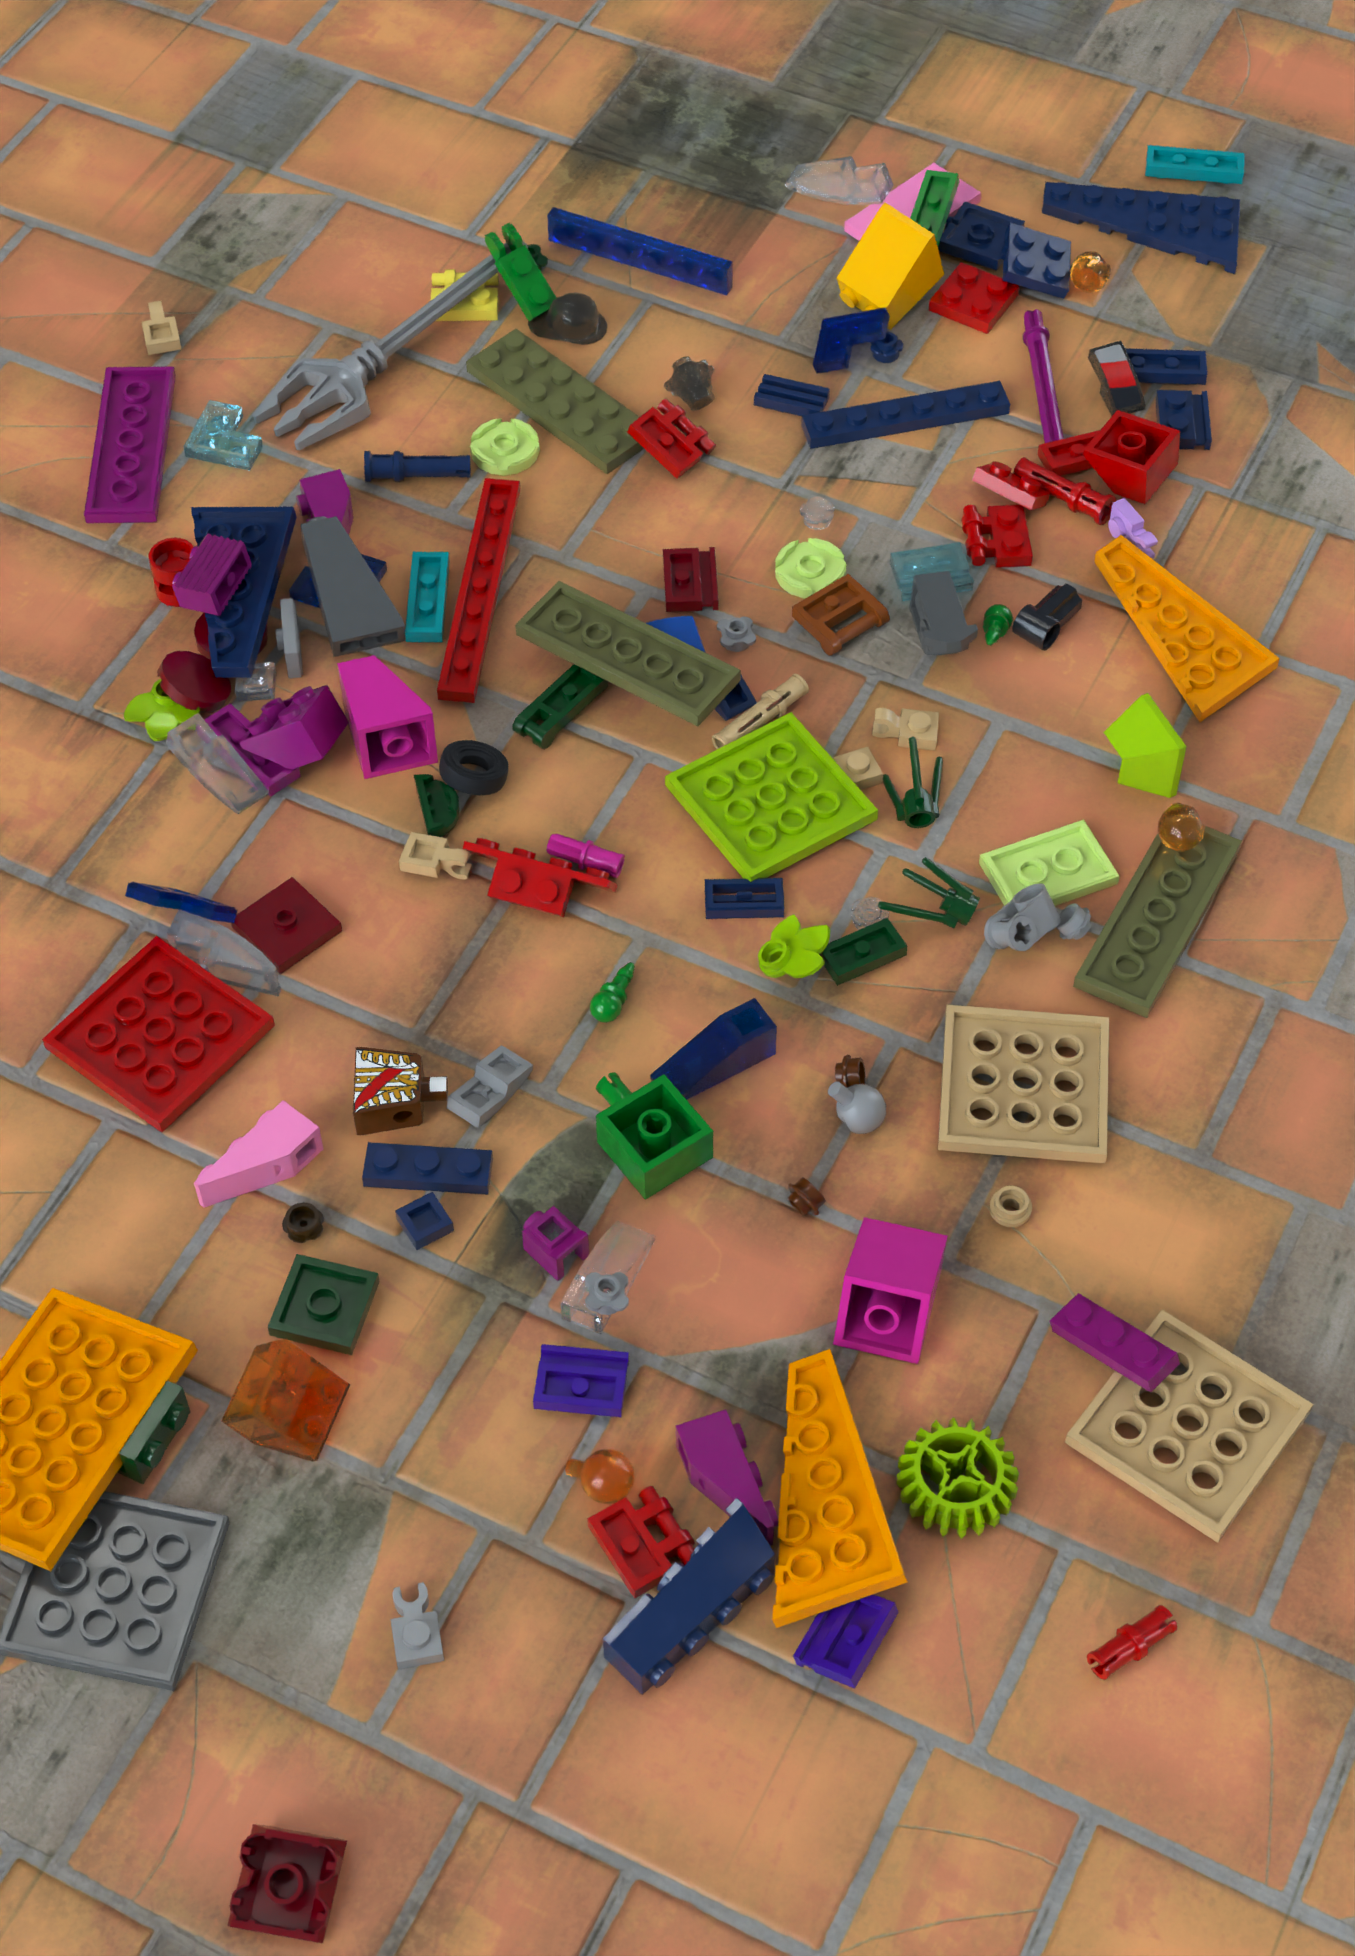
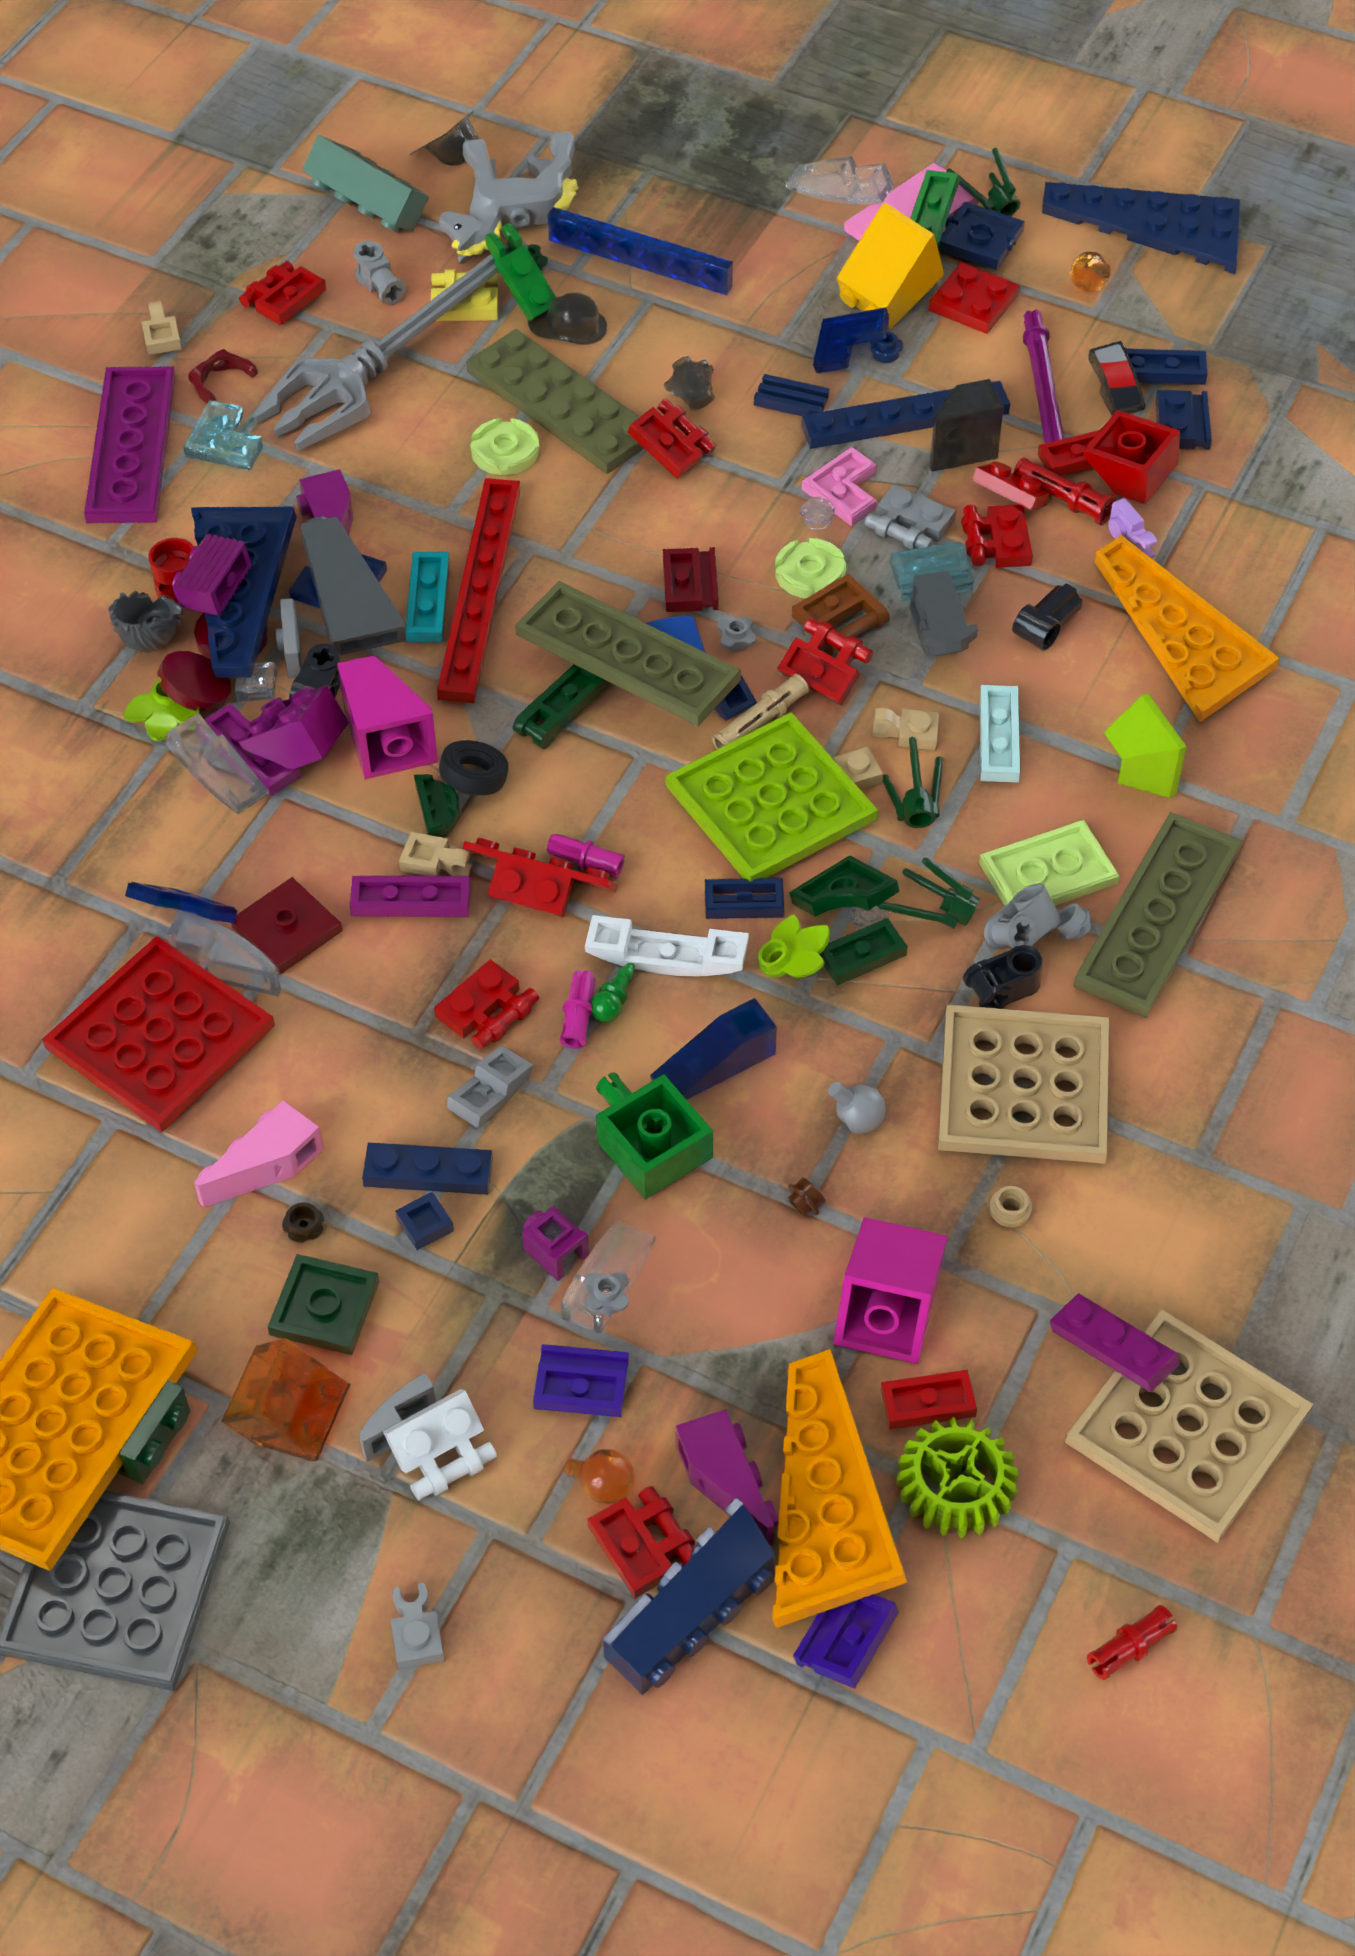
dark red slope [227,1824,347,1943] -> none
torso [353,1047,448,1135] -> none
dark blue pin [364,451,471,482] -> none
reddish brown plate [835,1055,865,1088] -> none
green bar [983,604,1013,646] -> none
dark blue plate [999,223,1071,299] -> none
teal plate [1145,145,1245,184] -> none
clear orange piece [1157,803,1205,852] -> none
none -> dark grey hair [108,591,183,653]
none -> dark red cap [188,349,258,406]
none -> red plate [239,261,326,325]
none -> black piece [289,644,341,698]
none -> sand green wedge [302,135,429,233]
none -> magenta plate [350,876,471,917]
none -> light grey connector [353,241,407,306]
none -> light grey slope [359,1373,436,1462]
none -> white plate [383,1389,497,1501]
none -> clear smoke piece [409,111,480,165]
none -> red plate [434,959,539,1050]
none -> light grey animal [439,131,579,264]
none -> dark pink axle [560,970,596,1049]
none -> white slope [585,915,749,976]
none -> red plate [777,618,873,706]
none -> dark green tile [789,855,900,917]
none -> bright pink tile [802,447,877,526]
none -> light grey plate [864,484,956,552]
none -> red plate [880,1370,977,1430]
none -> clear smoke slope [930,379,1004,472]
none -> dark green plant [946,148,1020,216]
none -> black piece [963,945,1043,1009]
none -> light aqua plate [979,685,1020,783]

